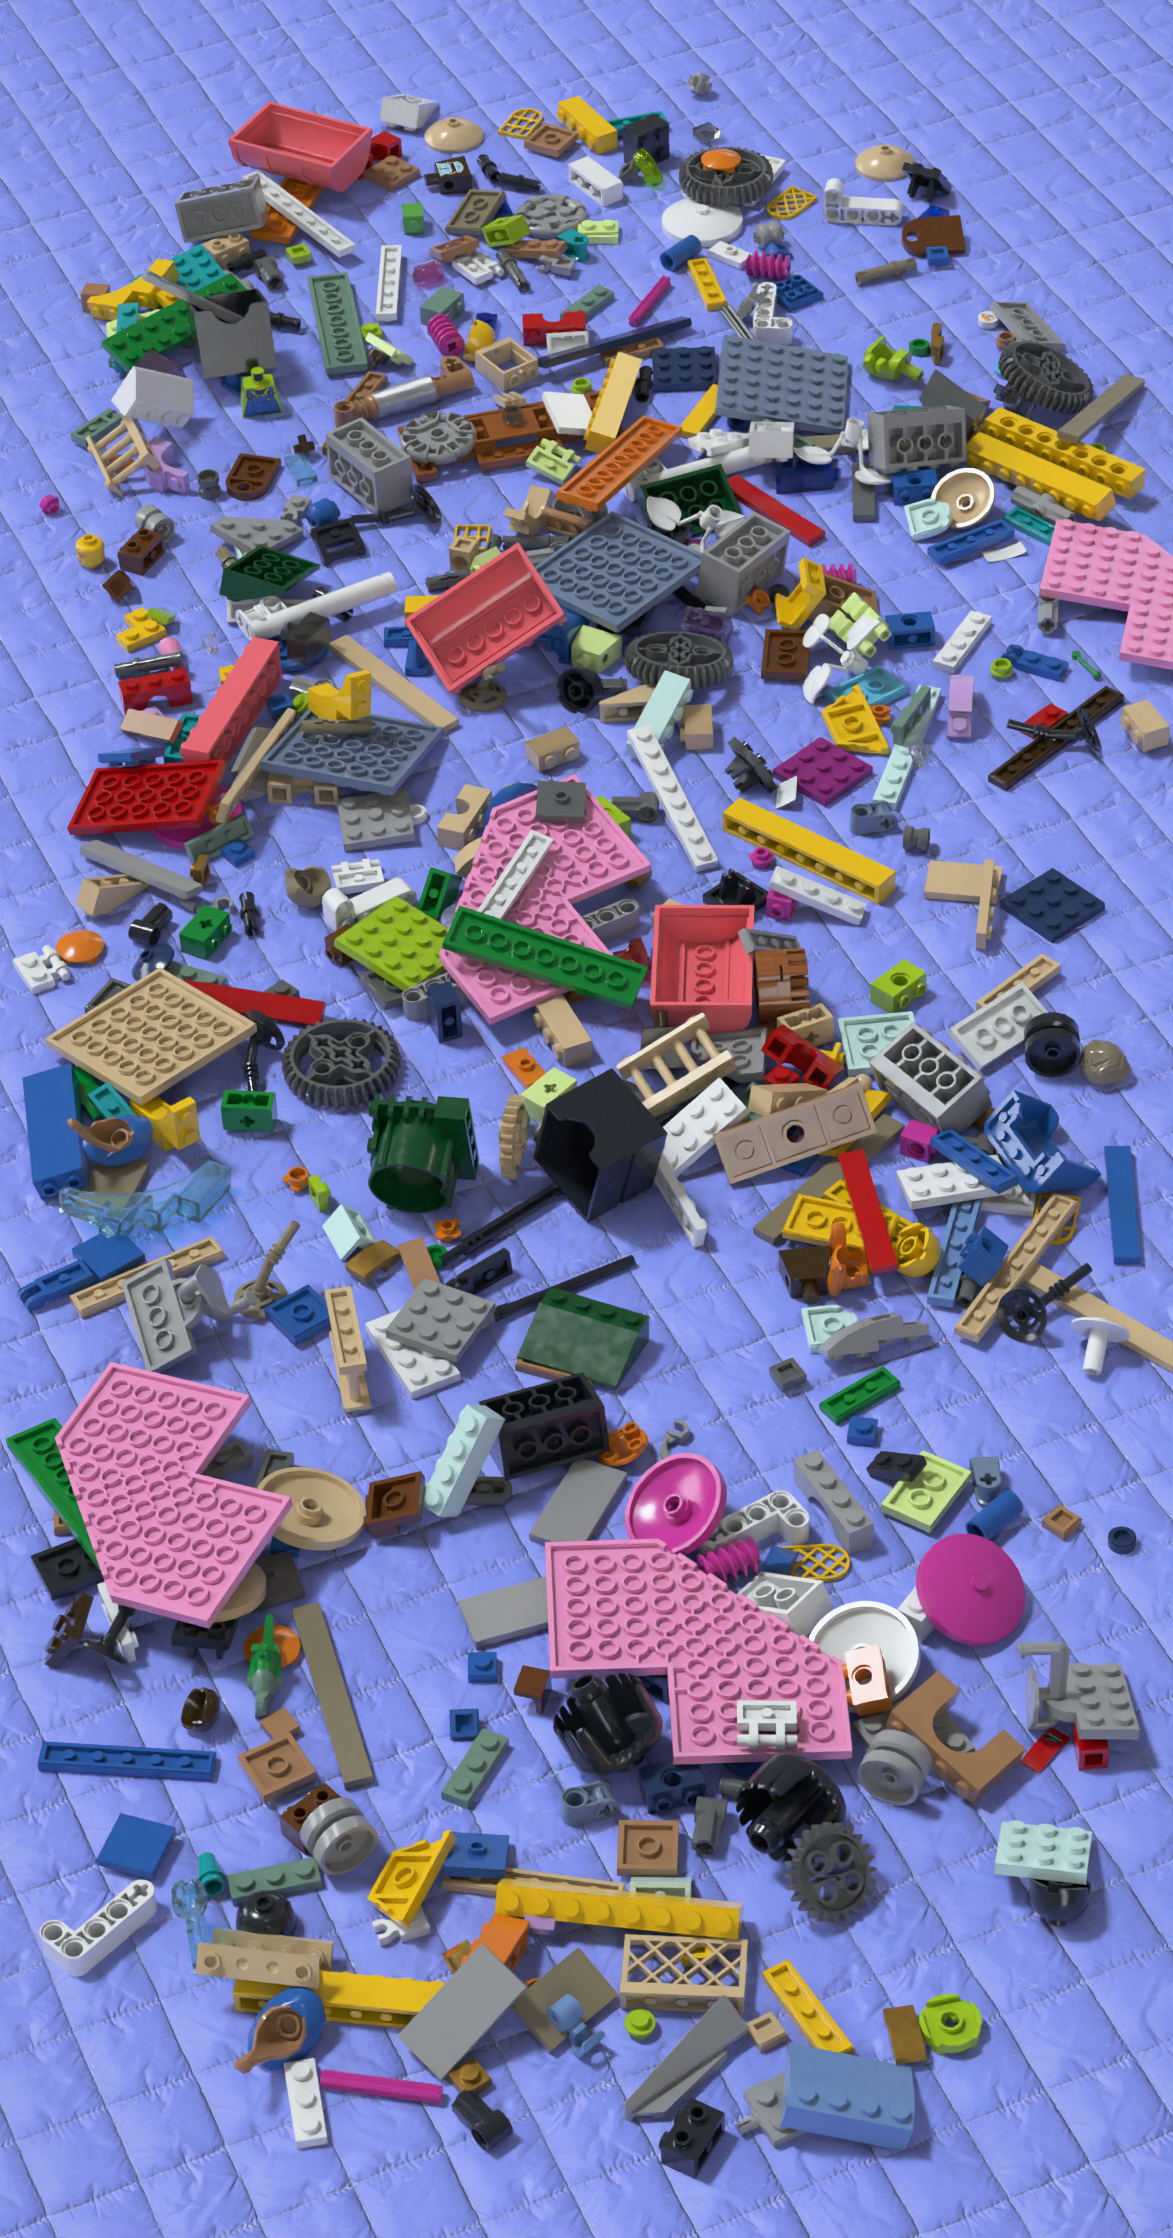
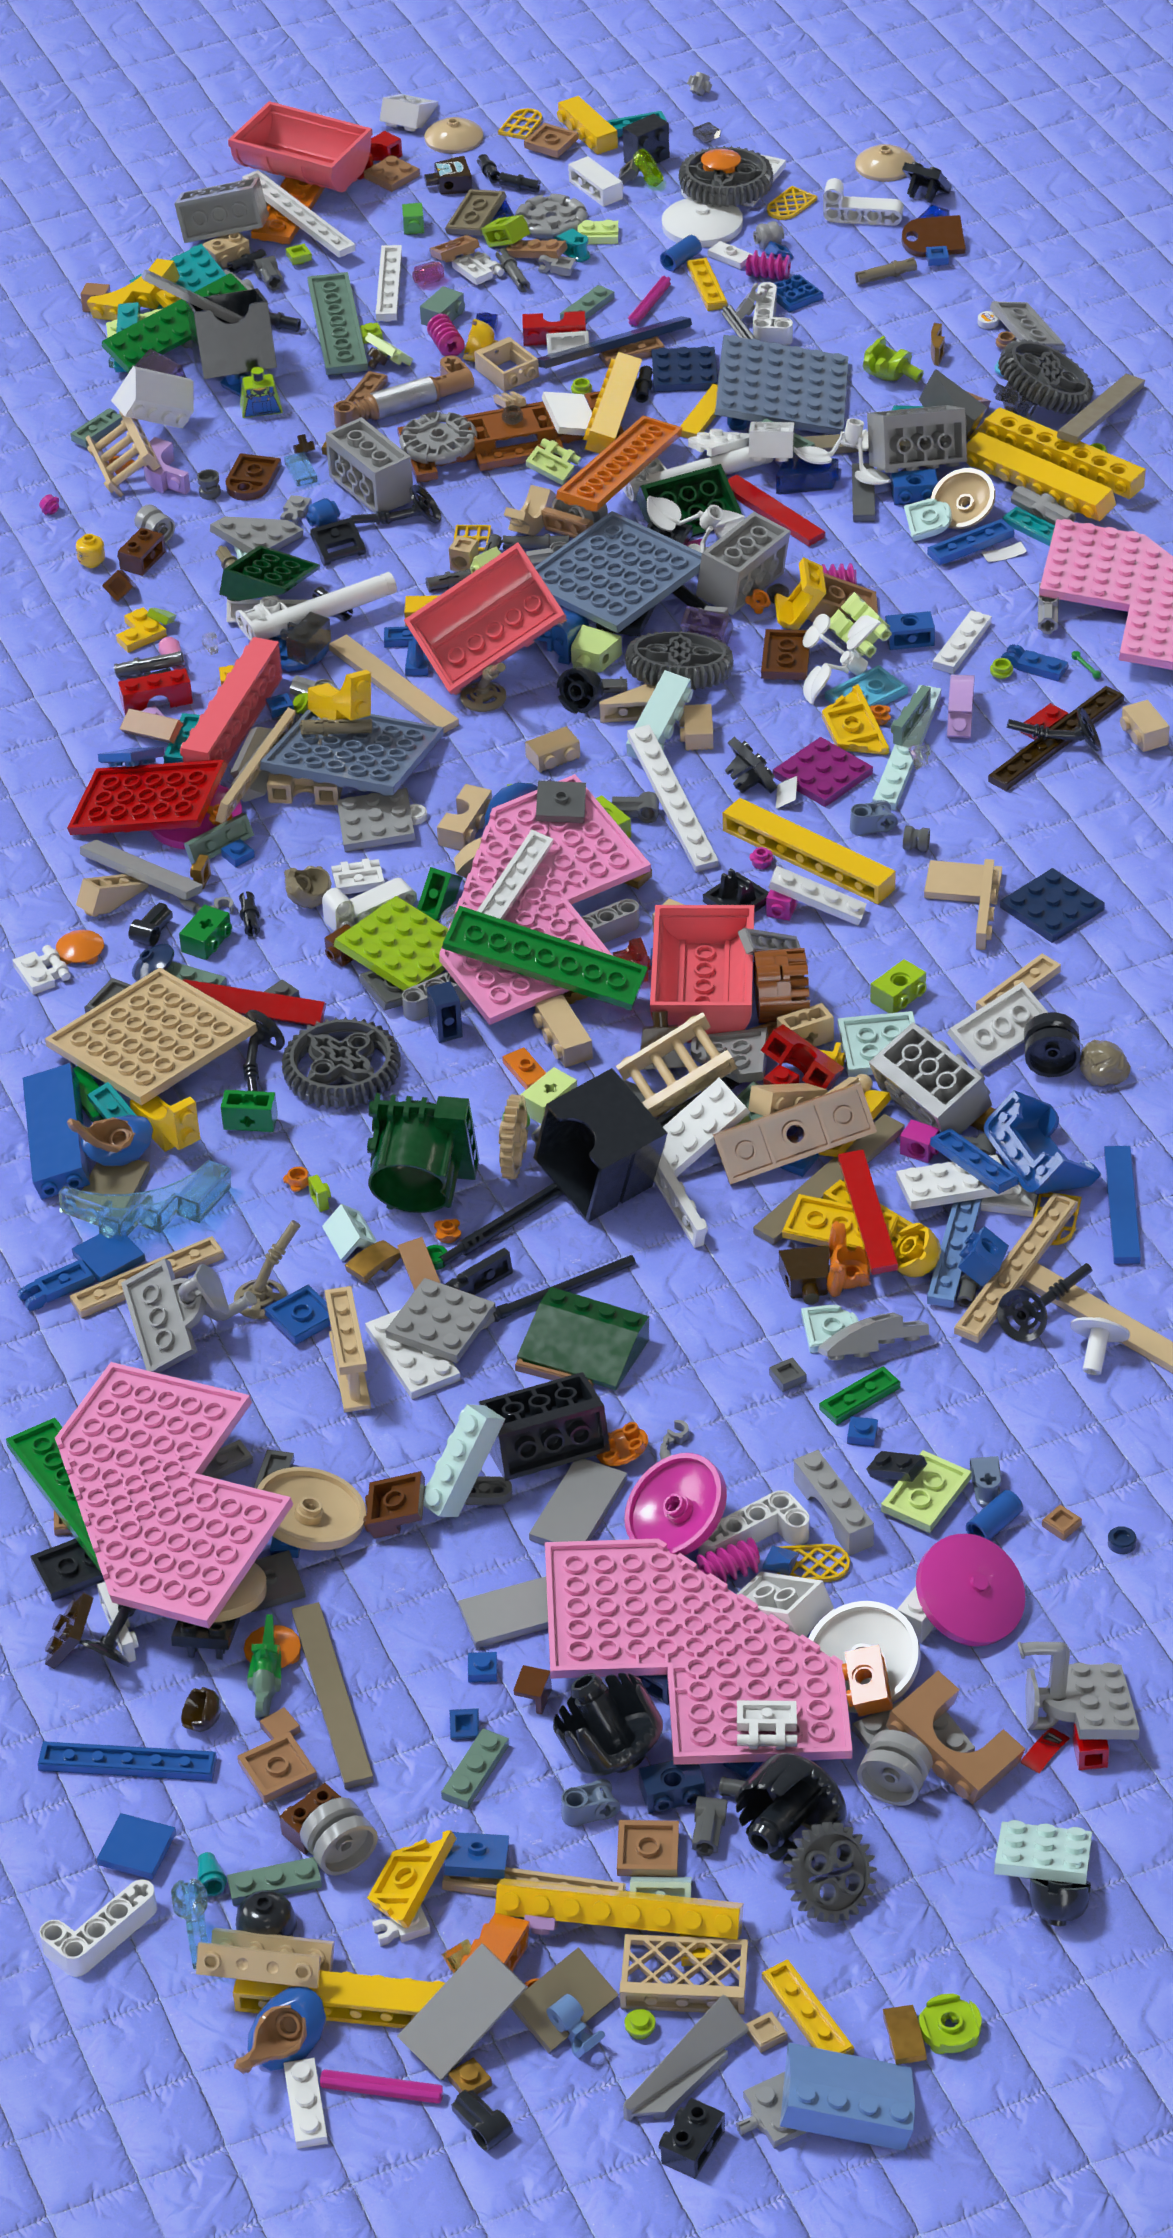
green tile [909,338,930,357] -> none

